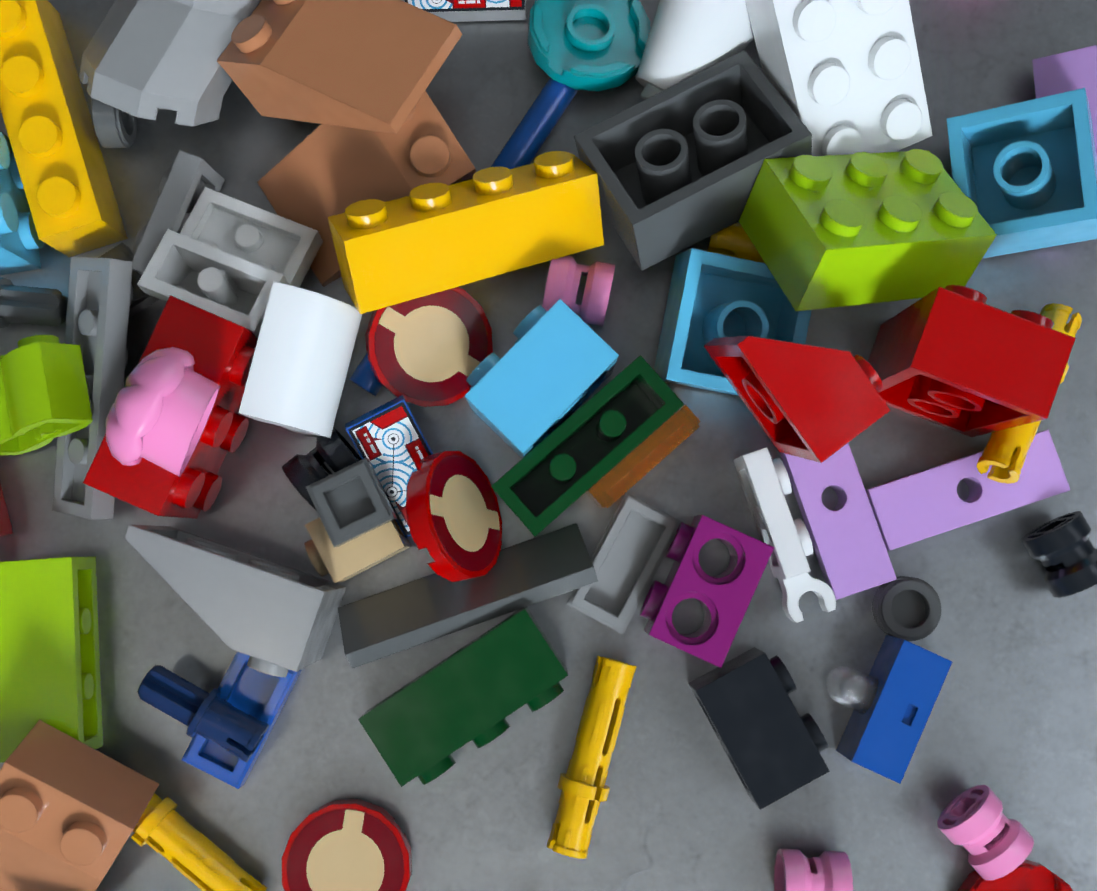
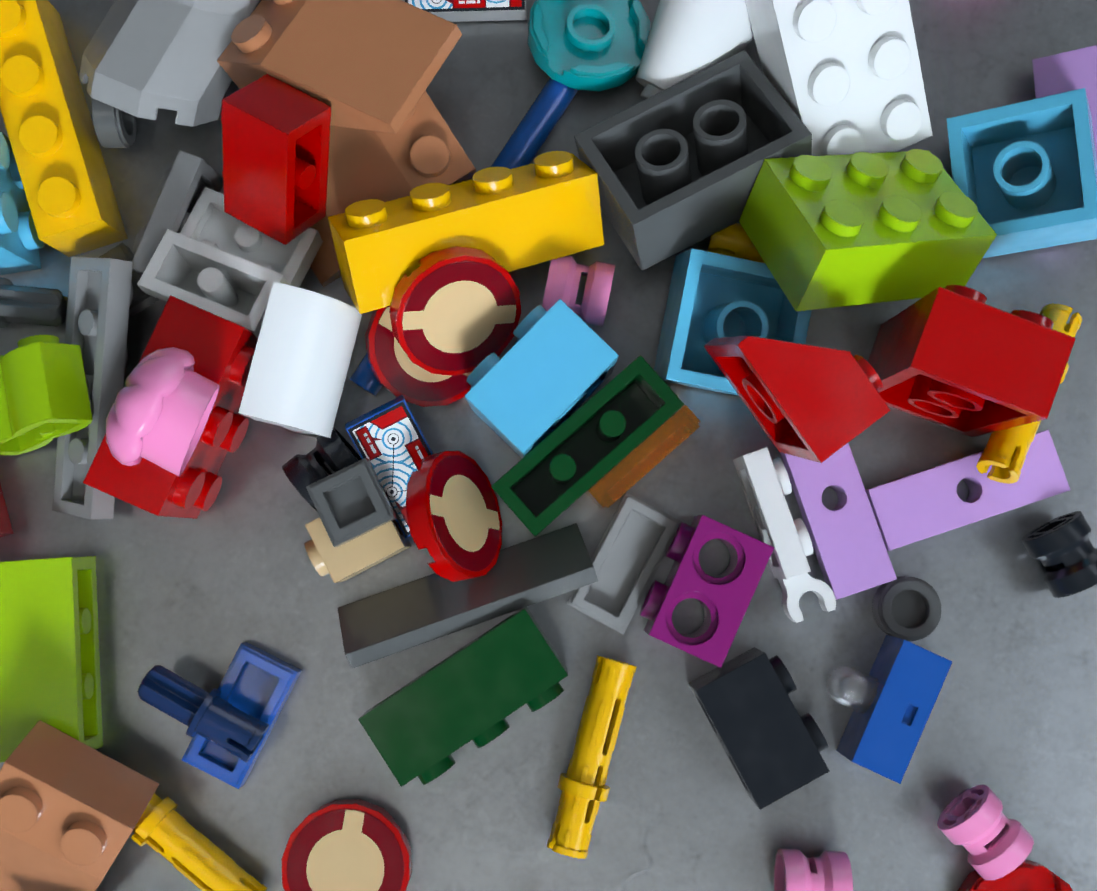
light grey slope [124,525,347,677] -> none
none -> red brick [221,74,331,245]
none -> tile [389,246,522,376]

